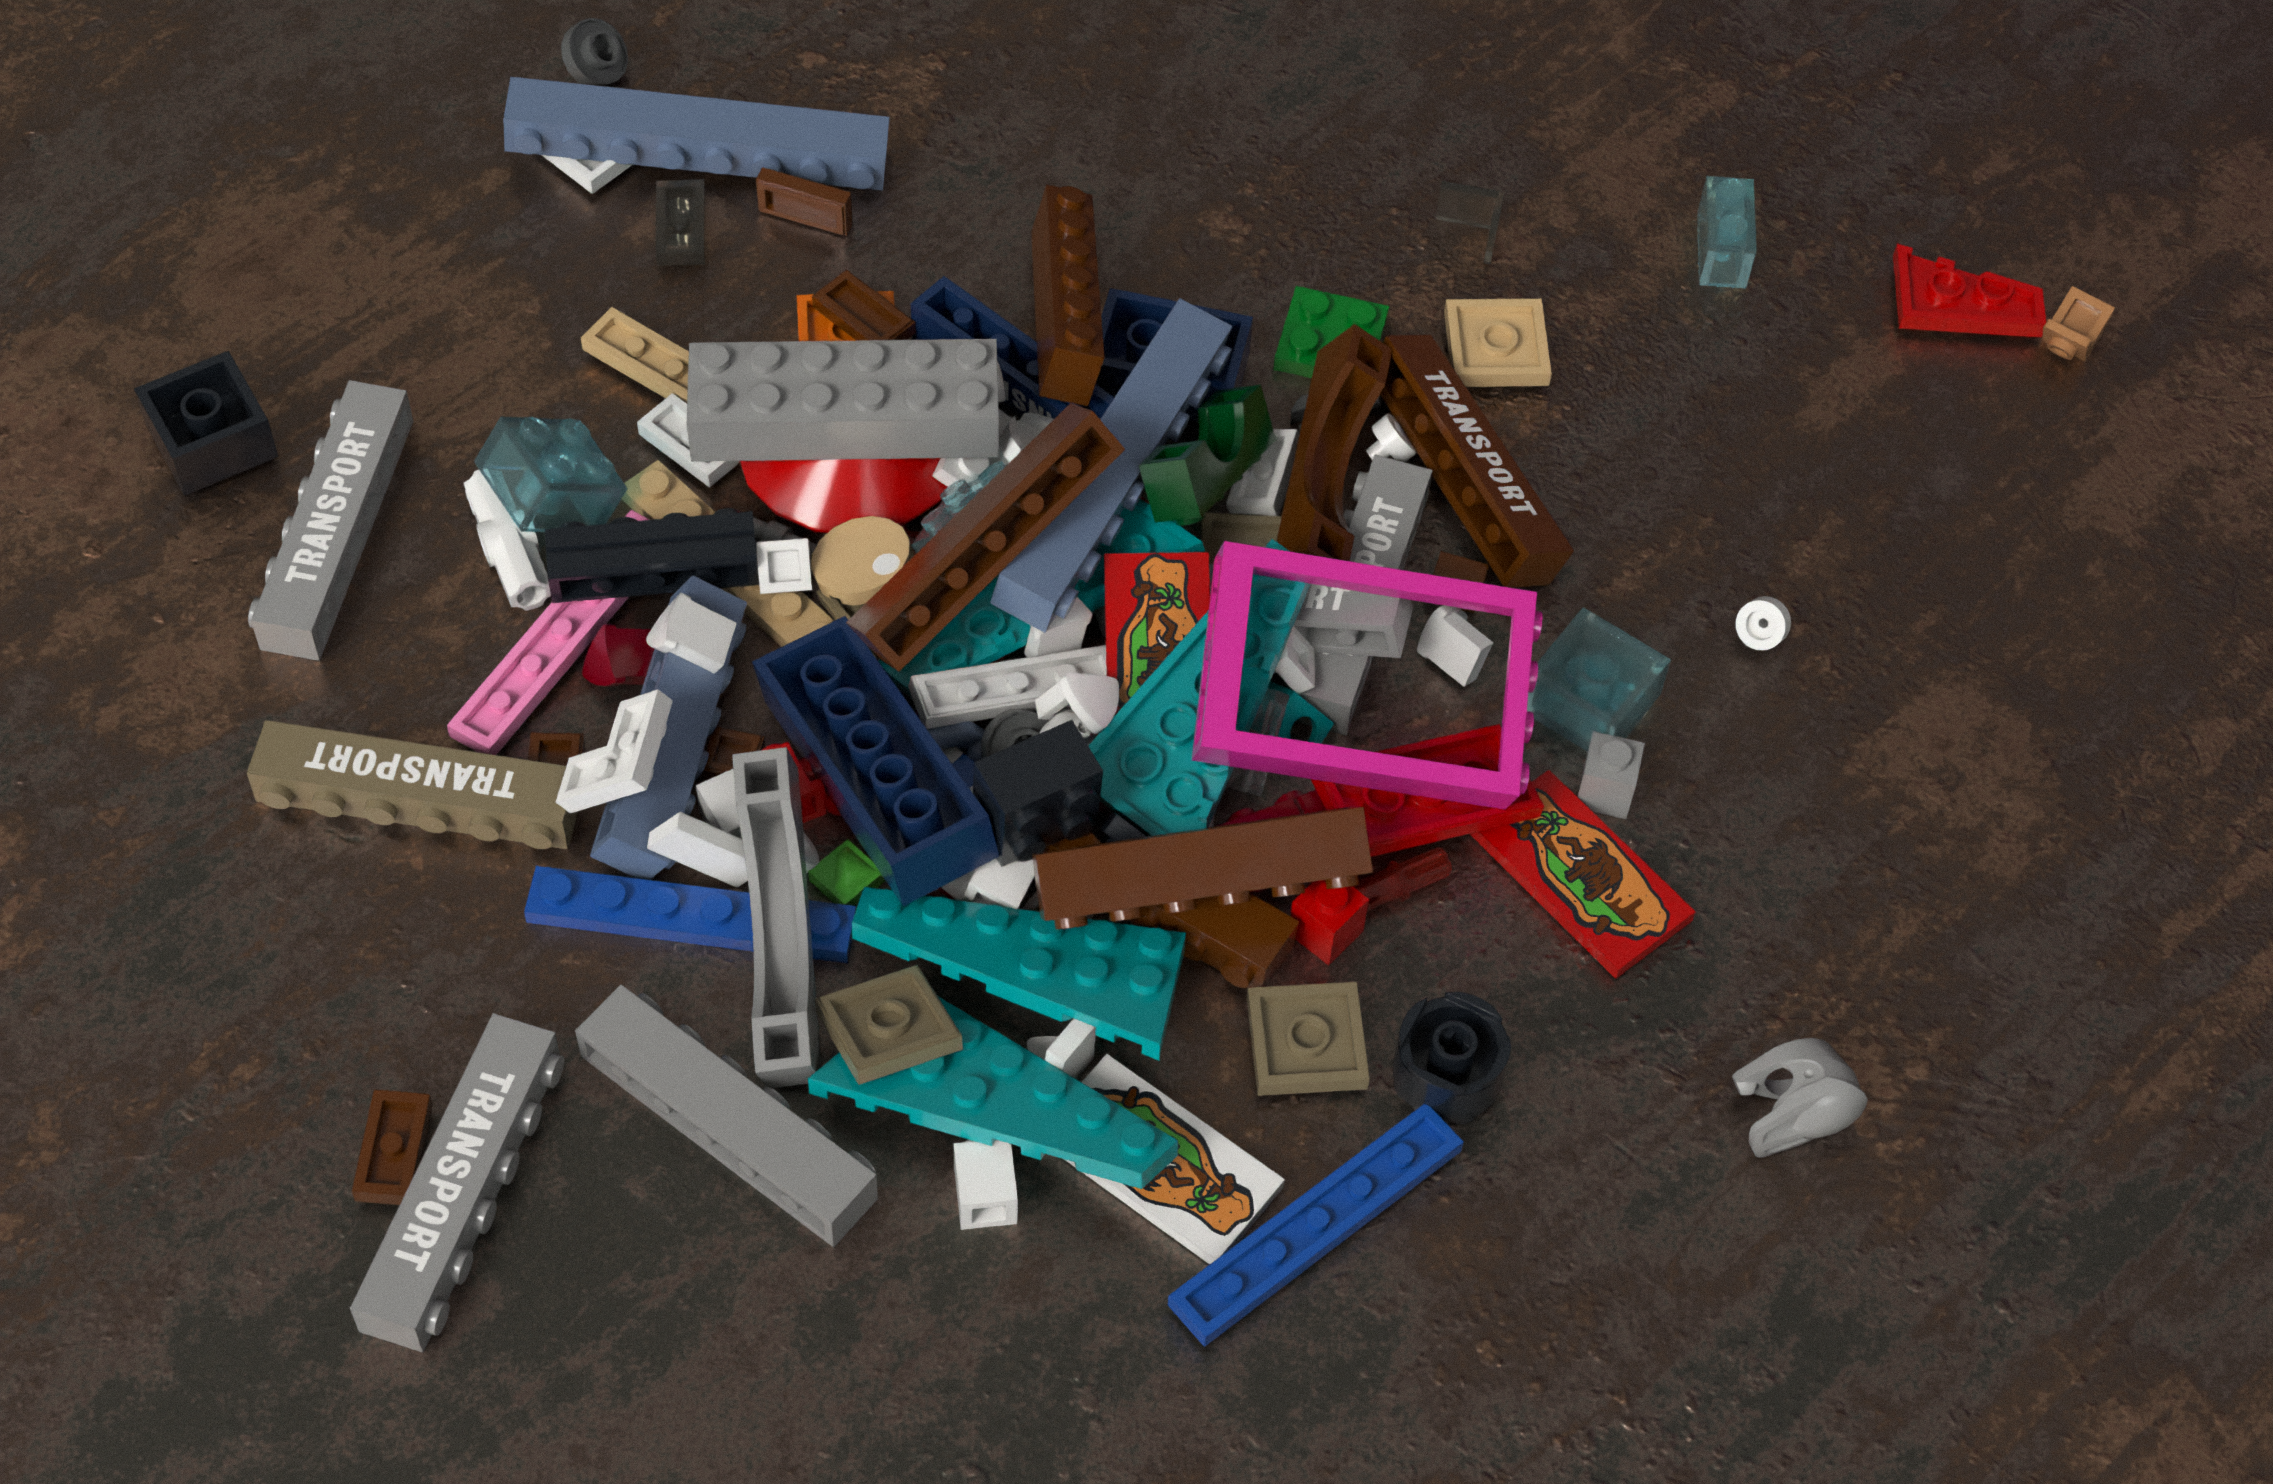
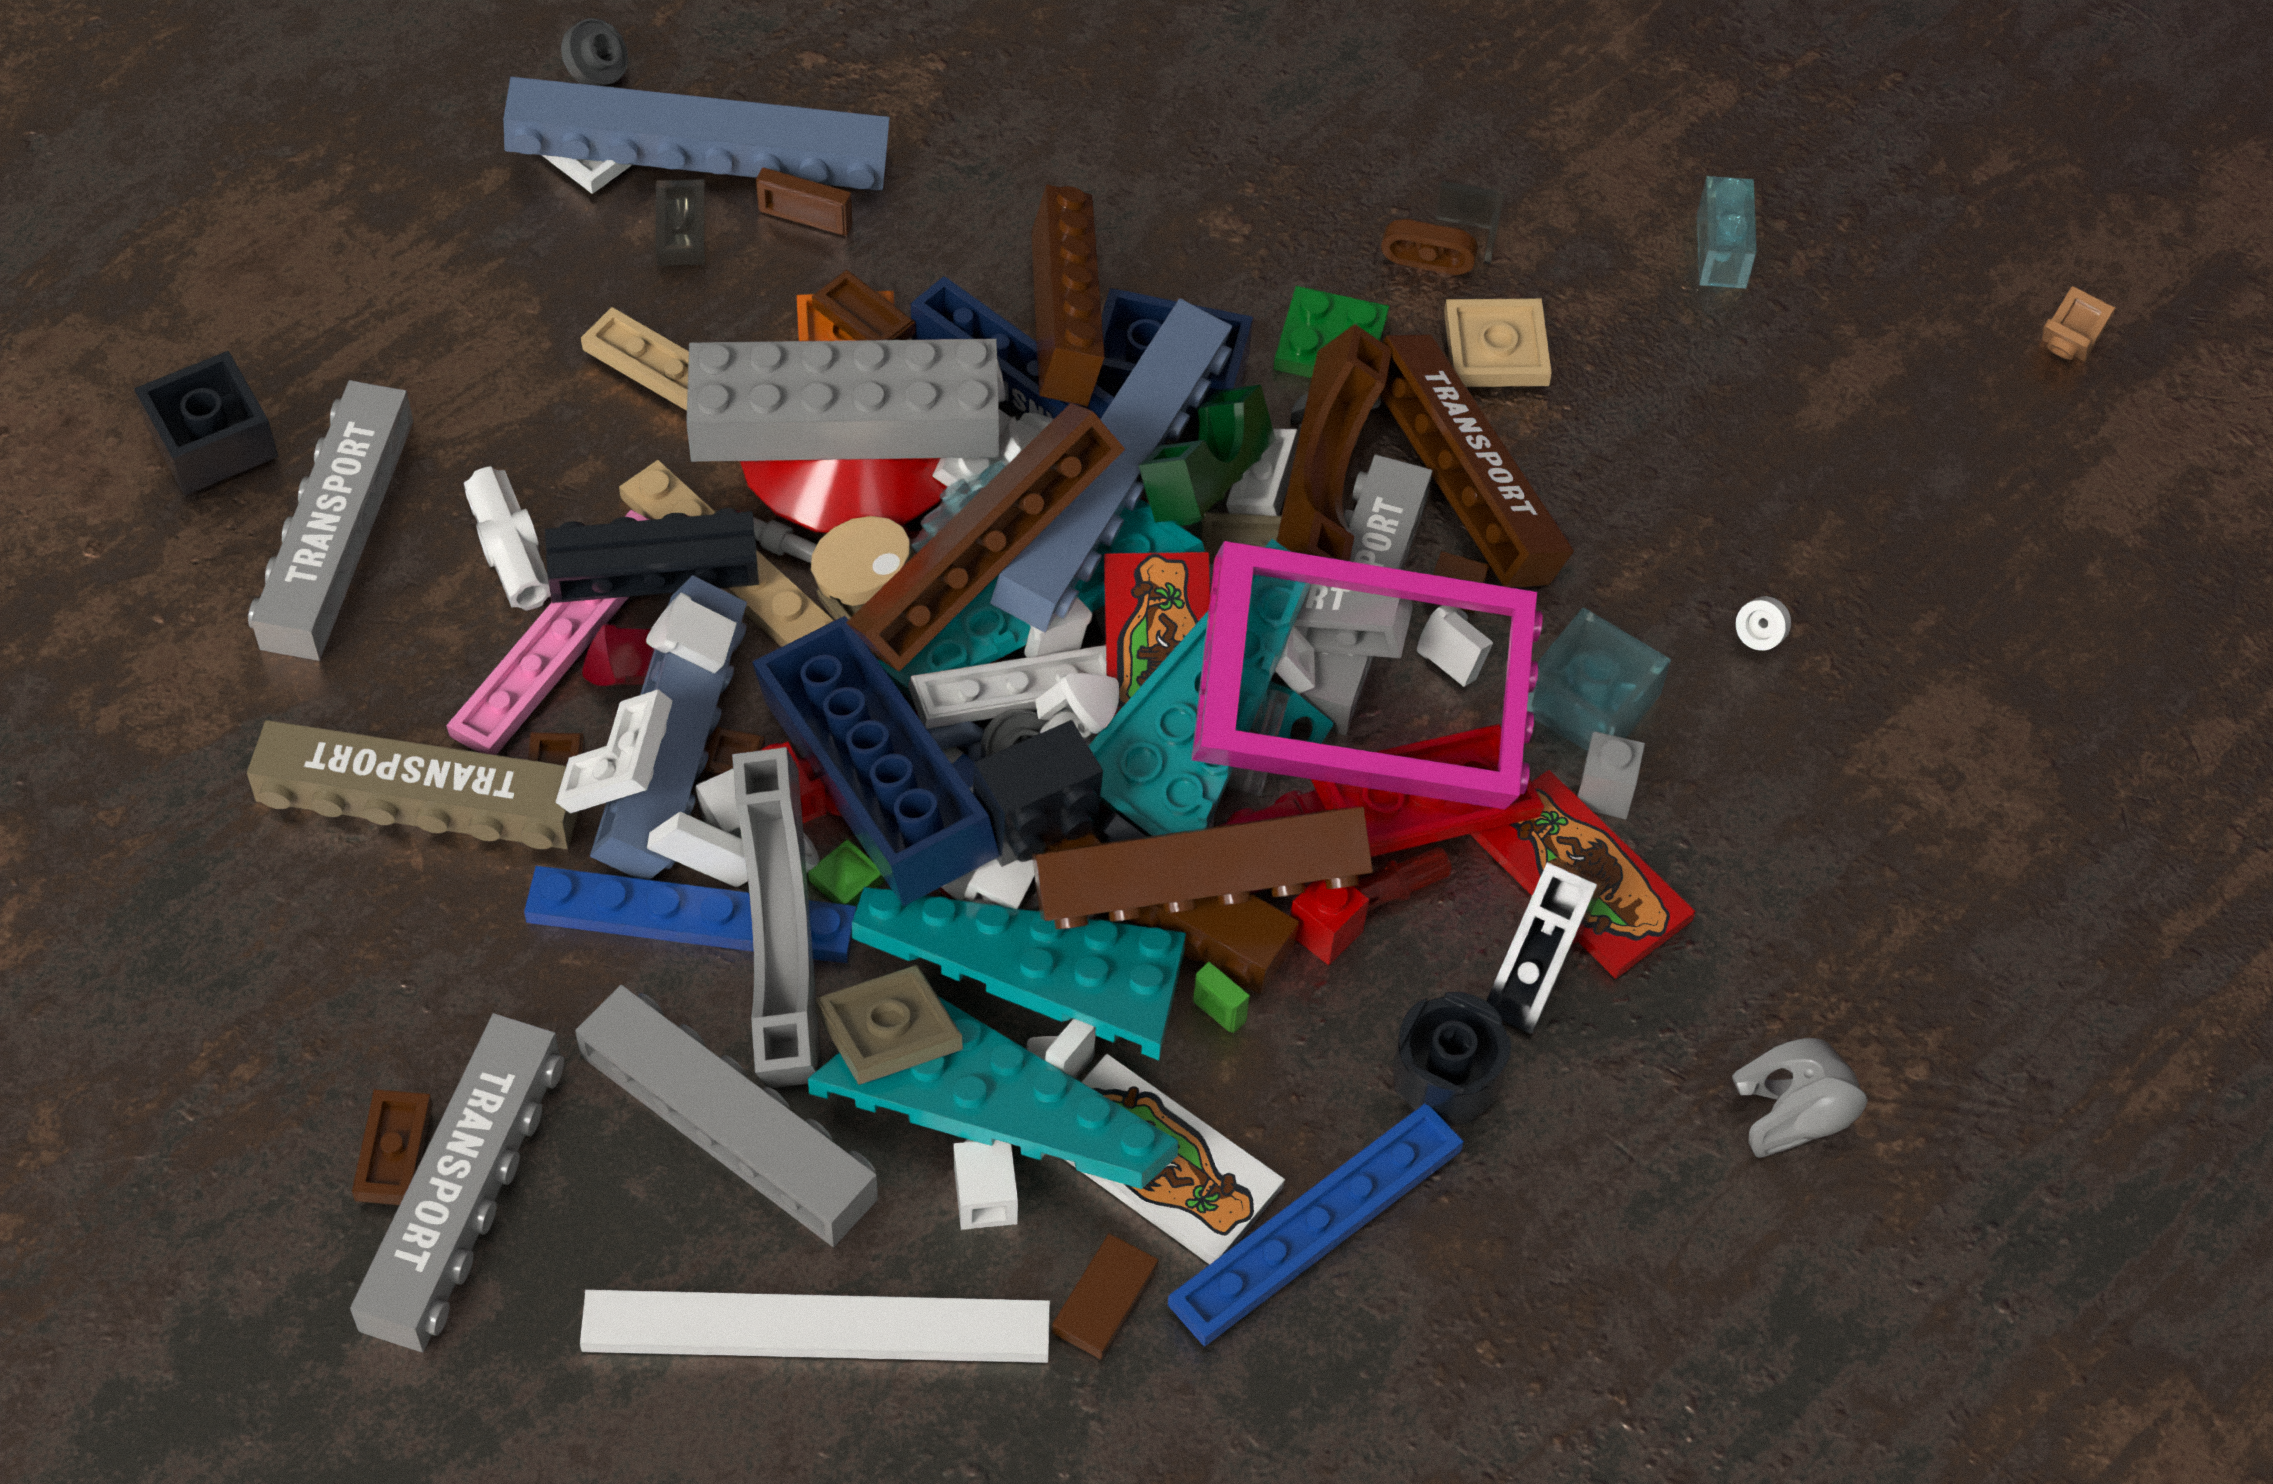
clear light blue brick [474,416,628,532] -> none
white plate [637,393,740,488] -> none
white panel [756,538,813,594] -> none
dark tan plate [1247,982,1370,1096] -> none
white tile [1366,413,1417,462] -> none
red wing [1893,243,2046,338] -> none
none -> white tile [580,1290,1050,1363]
none -> reddish brown tile [1051,1233,1159,1360]
none -> bright green tile [1193,962,1250,1034]
none -> reddish brown plate [1381,219,1478,275]
none -> slope [1486,858,1606,1034]

